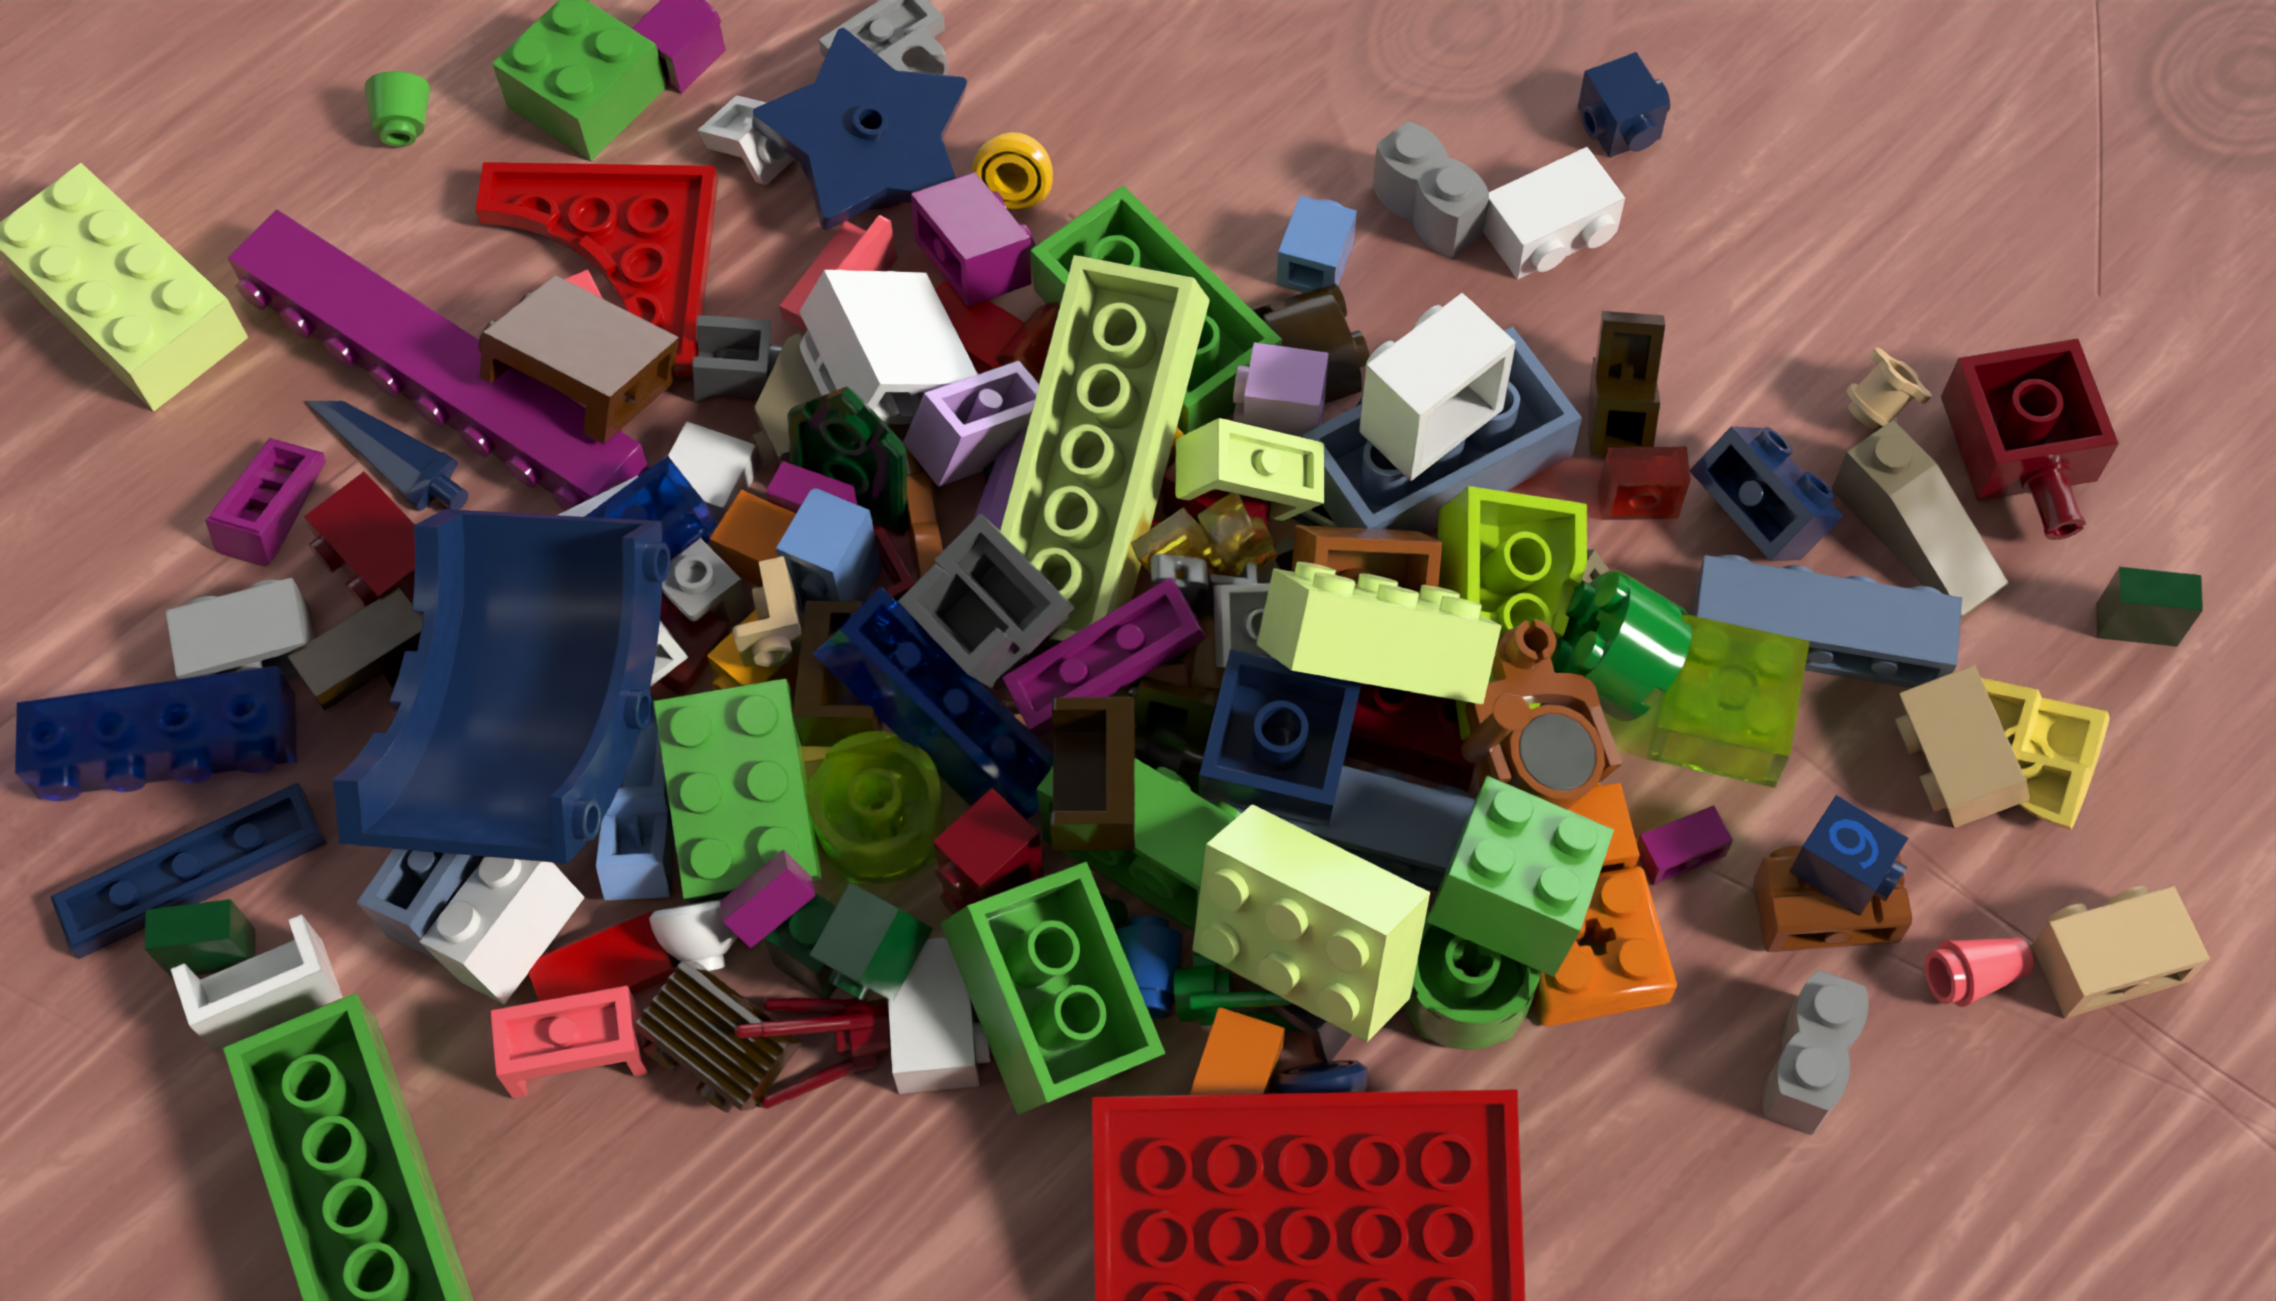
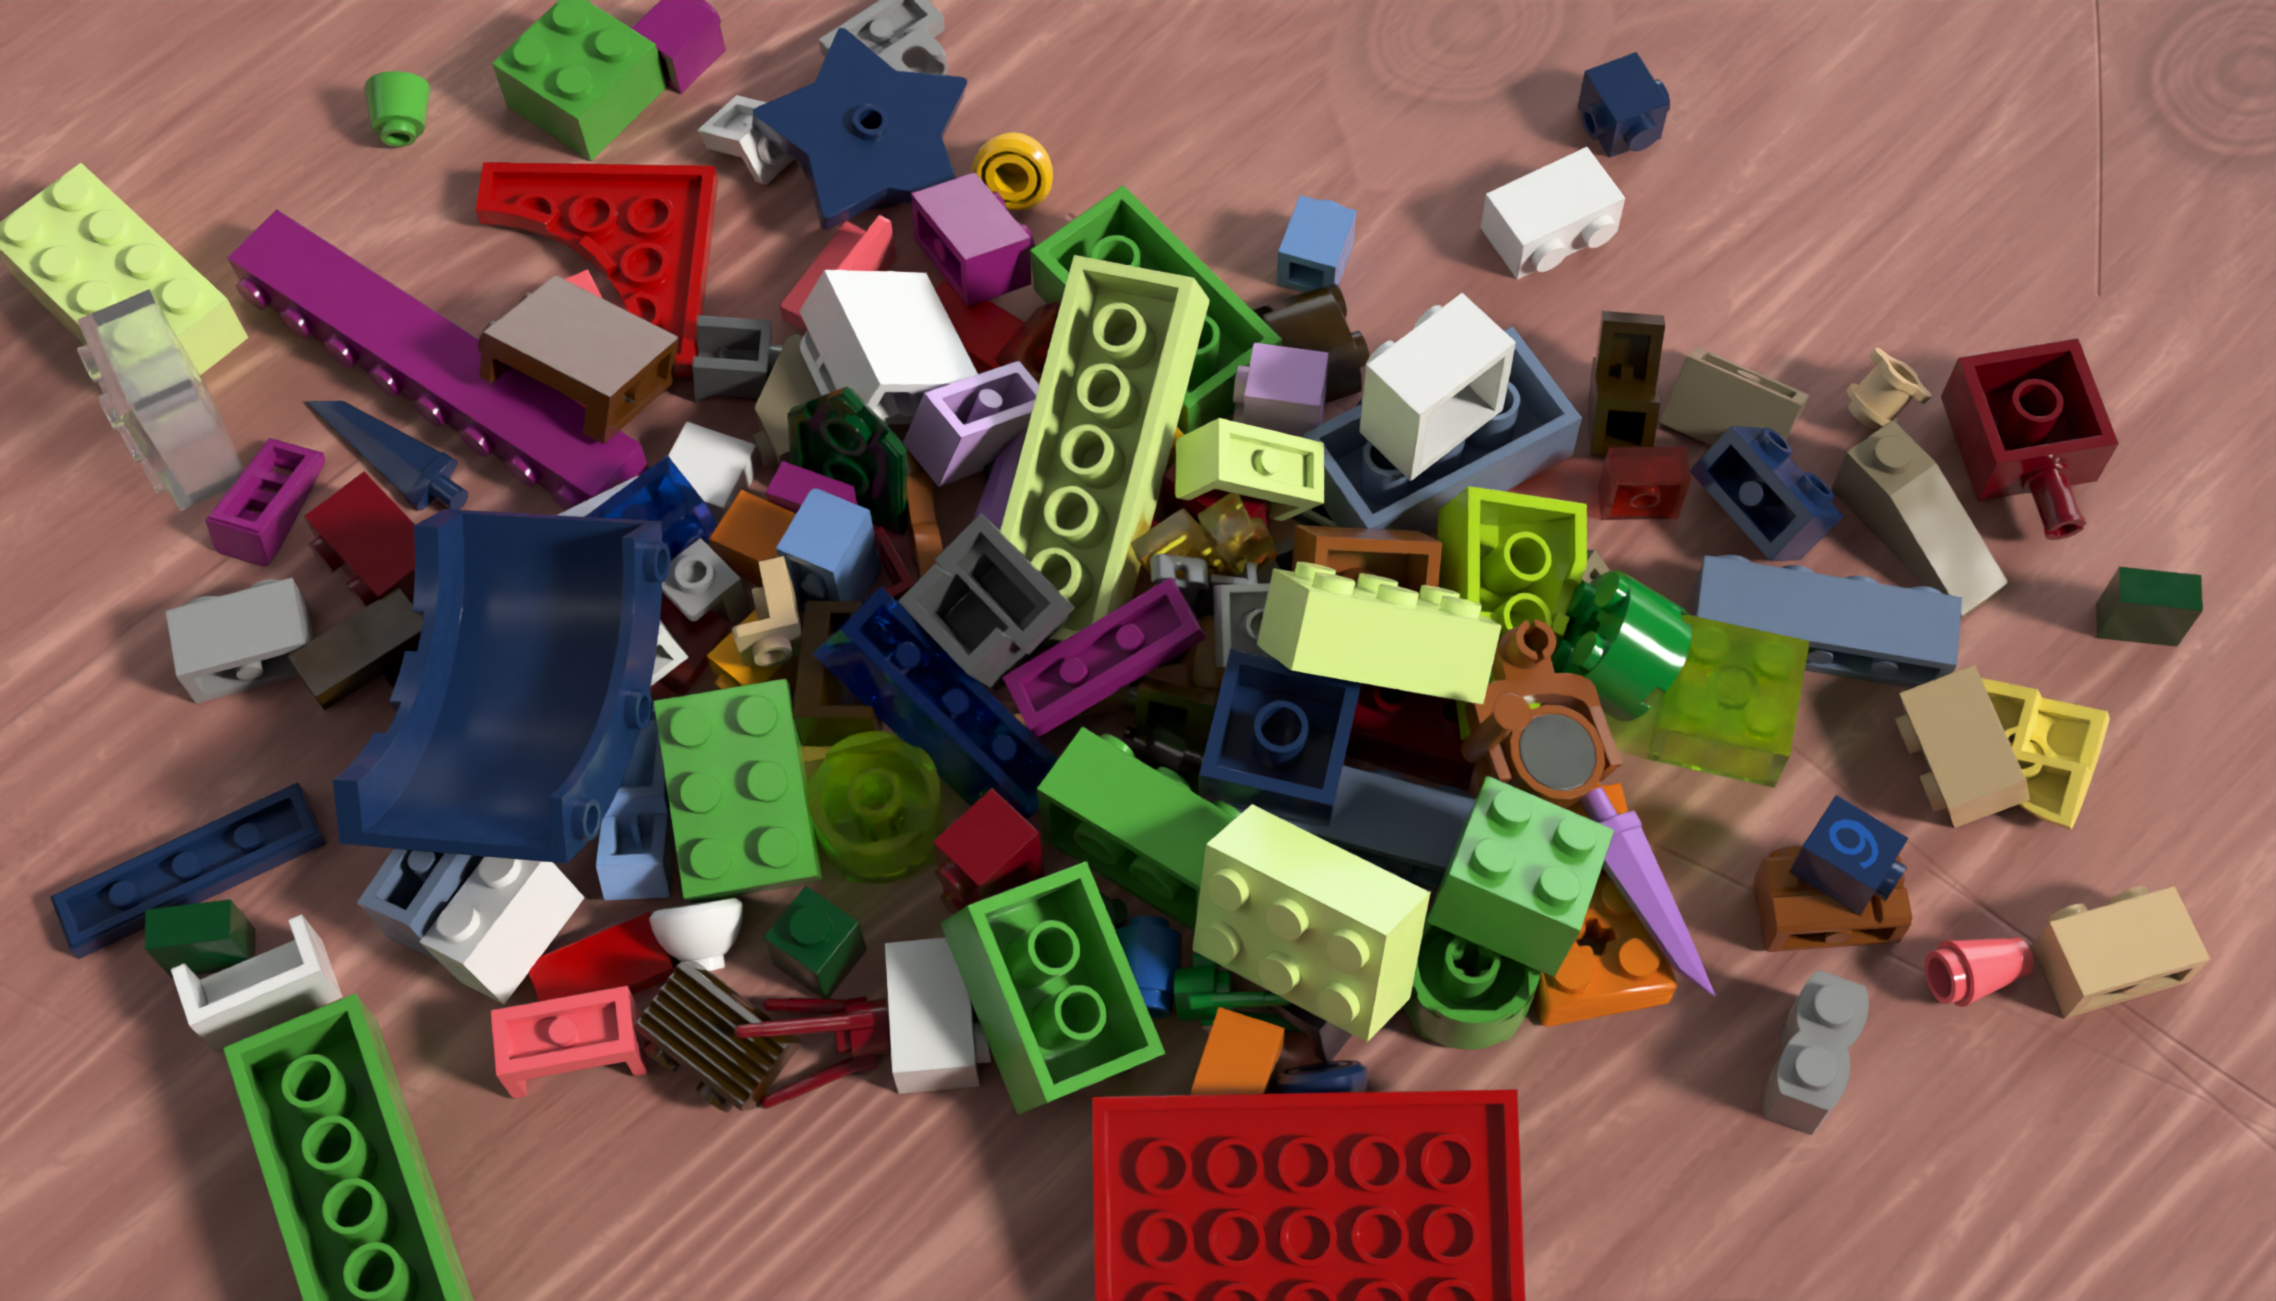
clear blue brick [15,666,297,801] -> none
magenta piece [720,849,815,948] -> none
dark green brick [810,883,934,1001] -> none
dark brown panel [1050,697,1135,851] -> none
light grey brick [1373,121,1489,258] -> none
magenta piece [1637,805,1733,885] -> none
none -> clear brick [77,289,245,510]
none -> medium lavender bar [1579,787,1716,997]
none -> dark tan panel [1660,347,1810,446]

